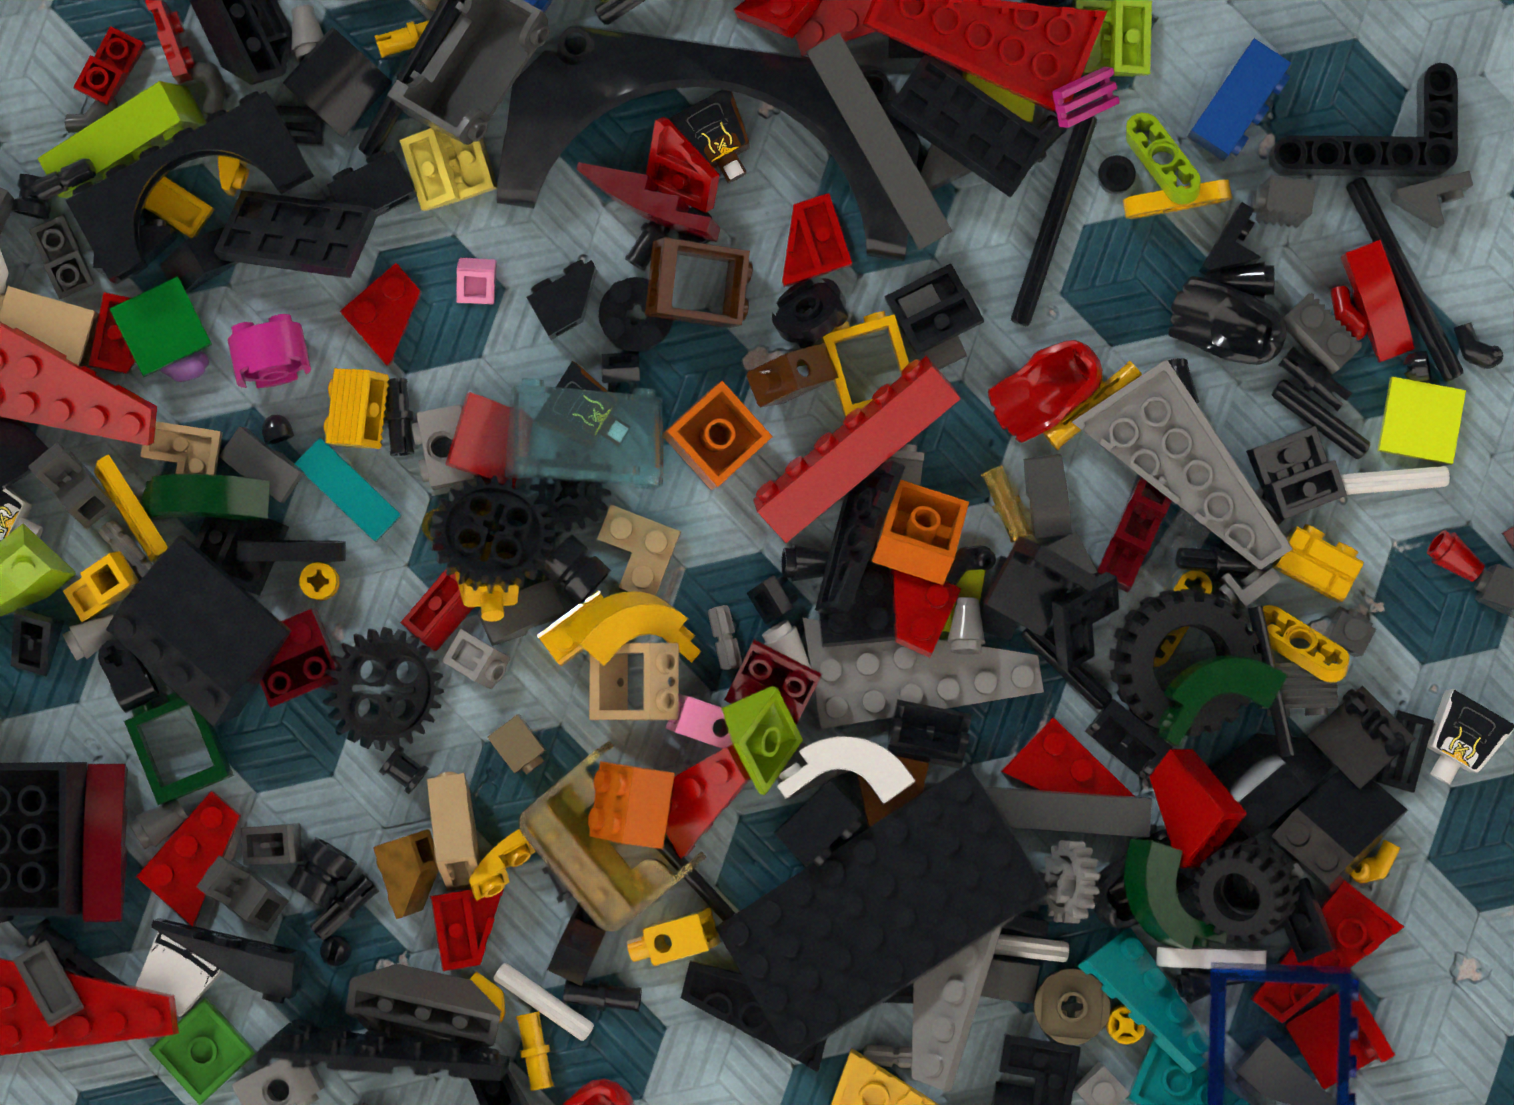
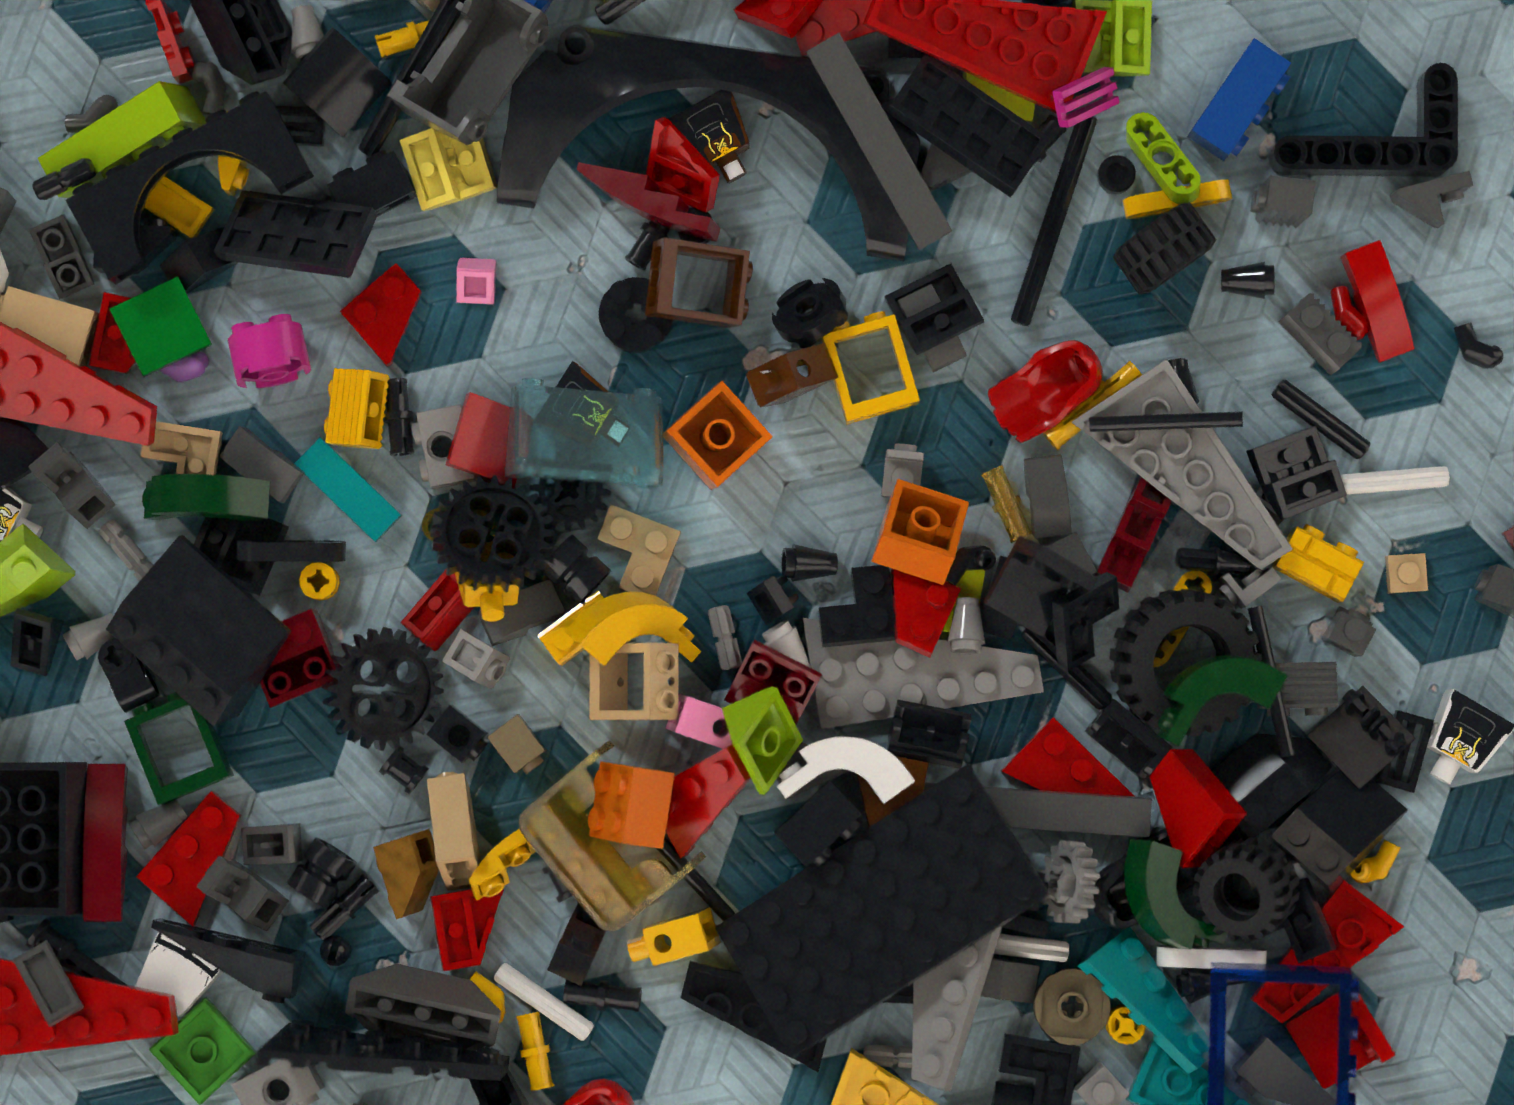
black wheel [11,174,51,220] -> none
yellow brick [63,551,139,623] -> none
red slope [73,26,146,106] -> none
yellow tile [94,454,168,564] -> none
black hinge [262,415,294,445] -> none
black slope [526,260,597,340] -> none
black tile [601,352,640,395] -> none
red brick [753,355,961,543] -> none
red wing [782,193,852,287] -> none
black wing [815,461,906,615] -> none
black hair [1168,276,1287,365] -> none
black slope [1199,202,1261,275] -> none
yellow beam [1251,605,1350,682] -> none
black pin [1278,346,1352,411] -> none
black axle [1346,177,1463,382] -> none
neon yellow tile [1377,376,1466,465] -> none
black hinge [1402,351,1431,382] -> none
red cone [1427,530,1485,582] -> none
none -> black brick [426,705,488,763]
none -> black bar [1089,411,1243,432]
none -> black tyre [1113,202,1216,295]
none -> tan plate [1385,553,1428,594]

